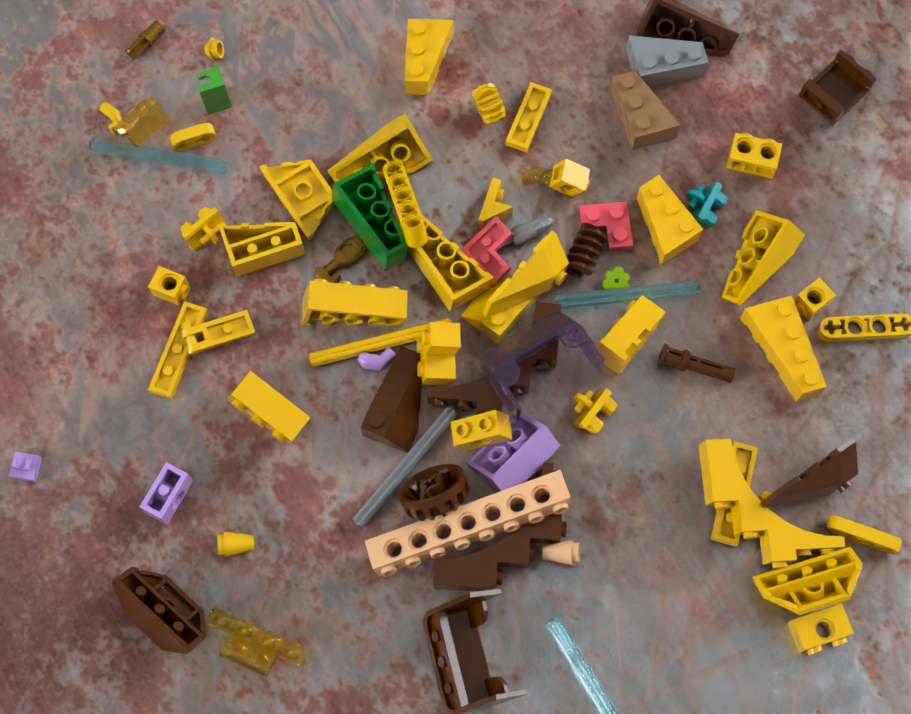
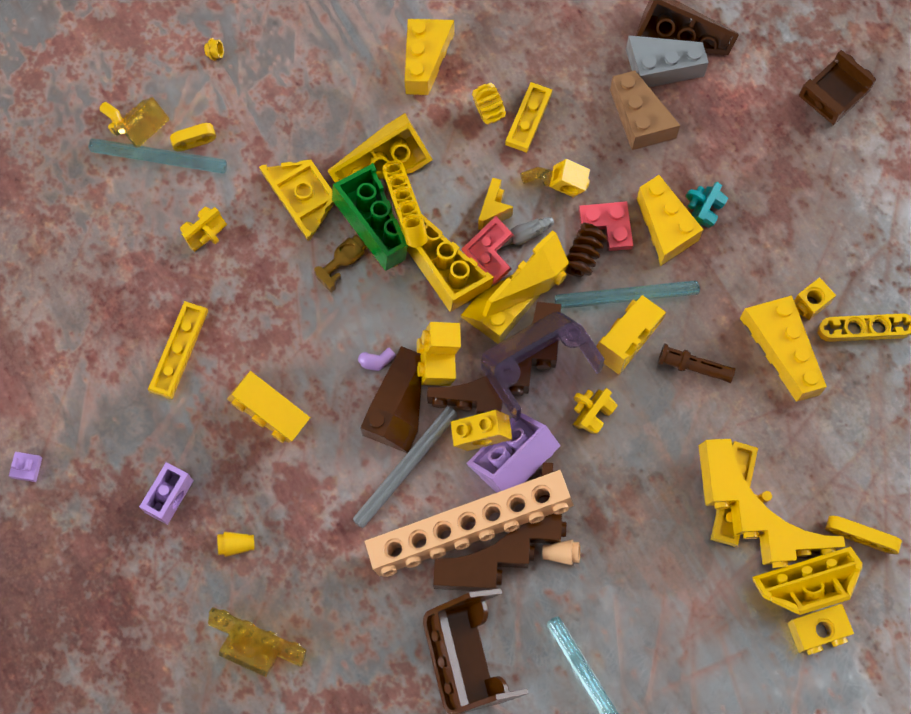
reddish brown wedge [112,567,207,654] -> none
pearl gold axle [125,20,166,59] -> none
yellow brick [148,266,190,306] -> none
yellow plate [181,310,255,355] -> none
bright green hinge [197,65,232,115] -> none
yellow wedge [218,222,306,277] -> none
yellow wedge [301,279,408,326] -> none
yellow axle [309,318,452,367] -> none
reddish brown gear [398,464,470,521] -> none
lime plant [602,266,630,294] -> none
yellow wedge [722,210,805,305] -> none
yellow brick [726,133,782,179] -> none
reddish brown wedge [760,438,858,508] -> none

